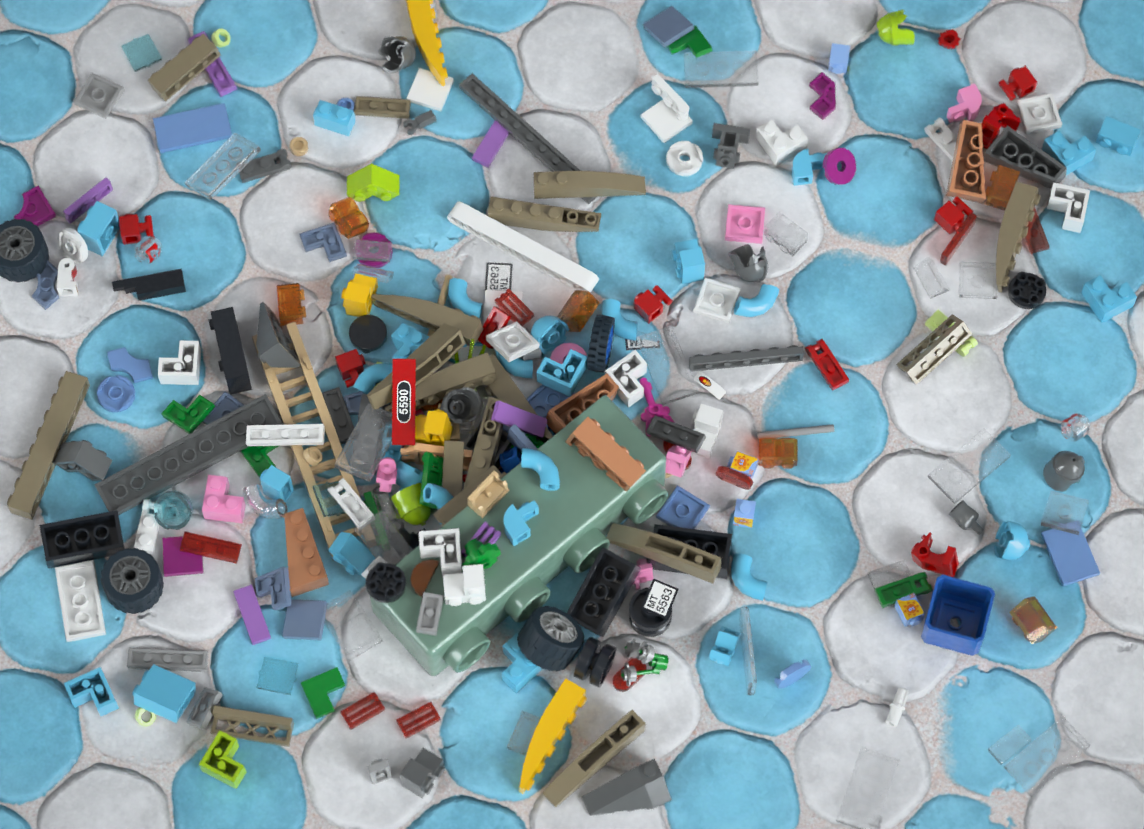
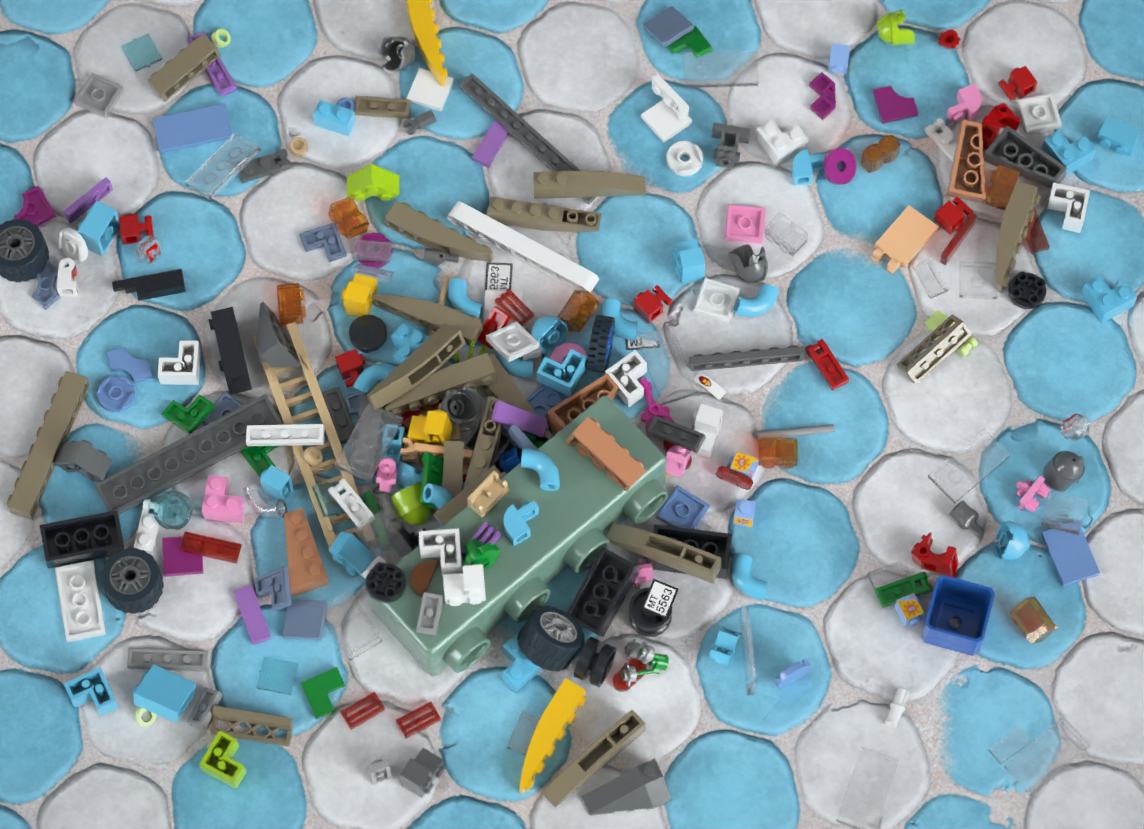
red sticker [392,359,416,445] -> none
none -> dark tan slope [385,201,493,262]
none -> dark grey piece [423,248,459,266]
none -> clear orange brick [861,135,900,173]
none -> light nougat tile [871,206,939,274]
none -> magenta tile [873,86,918,124]
none -> bright pink hips [1016,476,1051,513]

